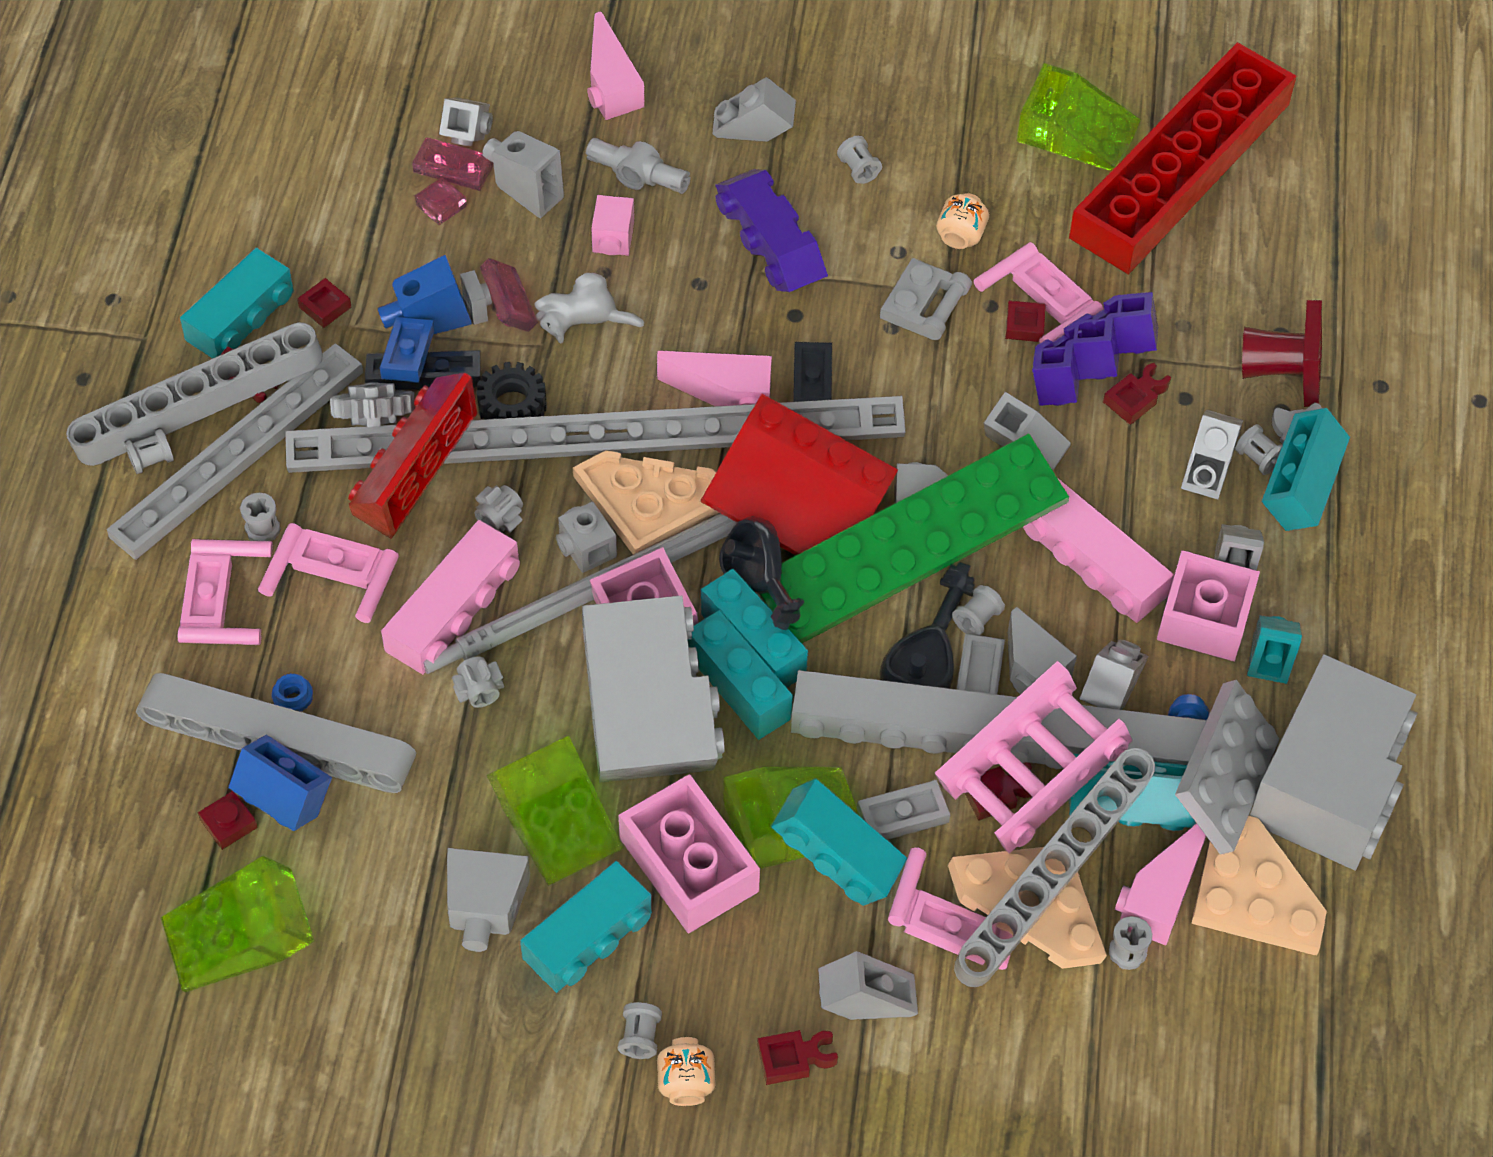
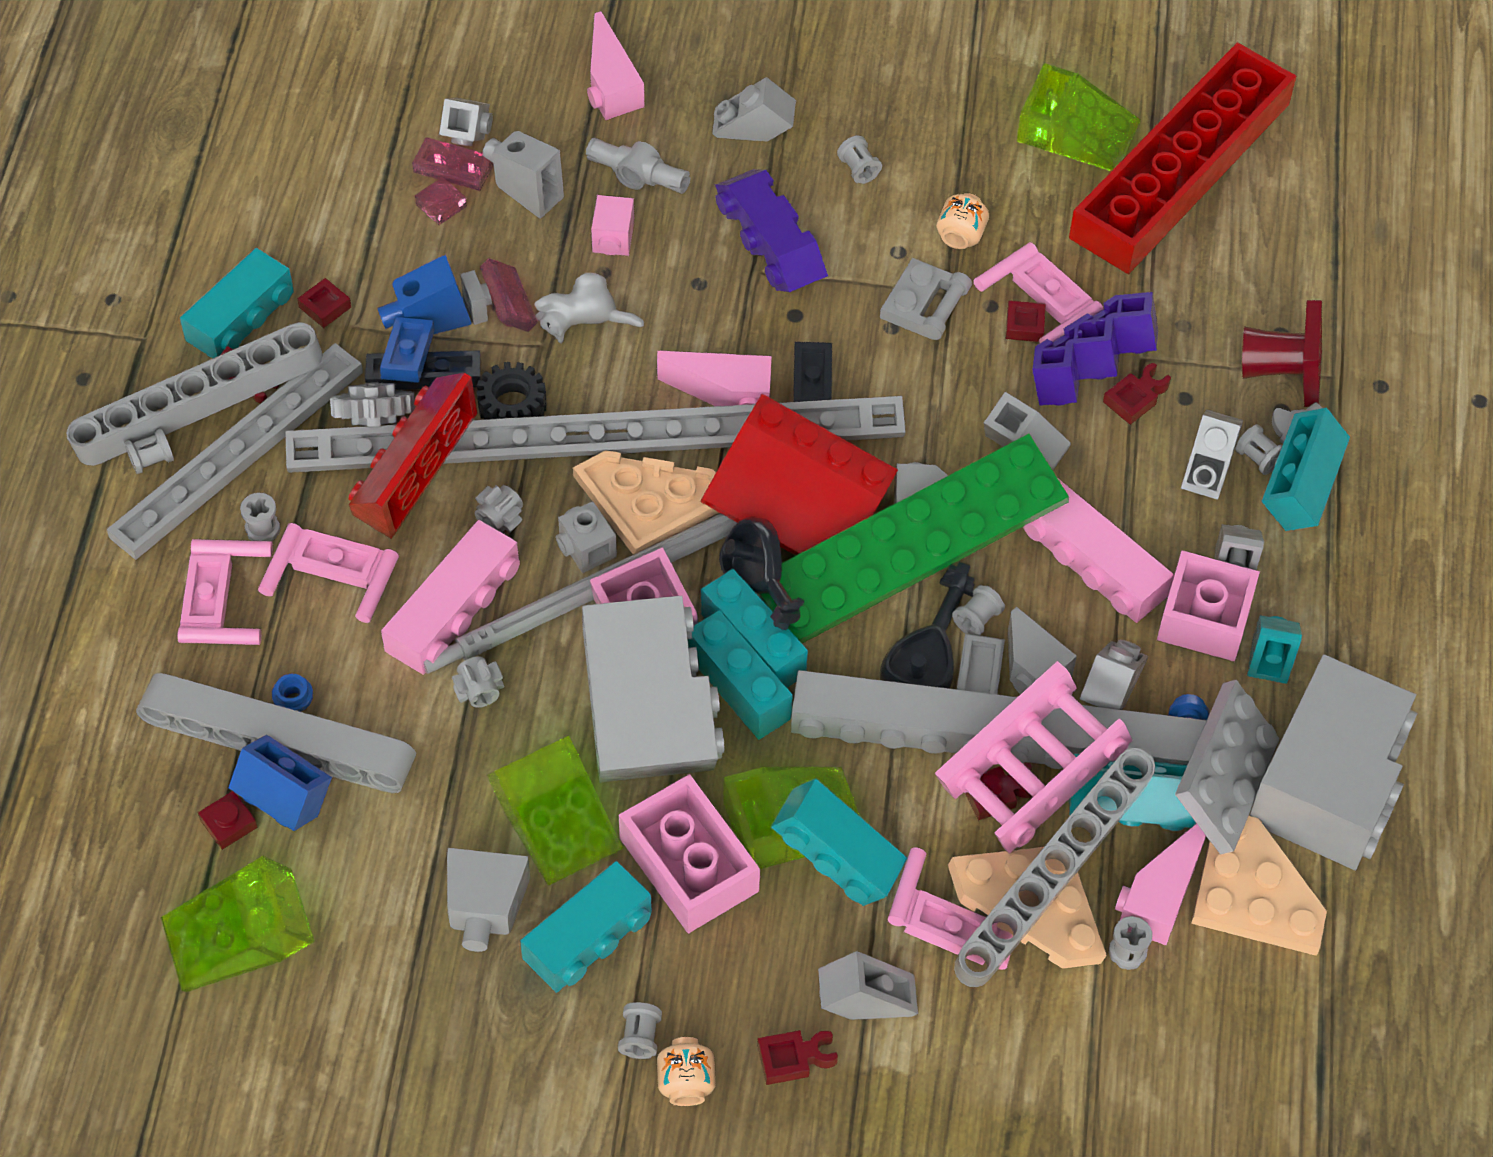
light grey plate [857,780,950,840] -> none

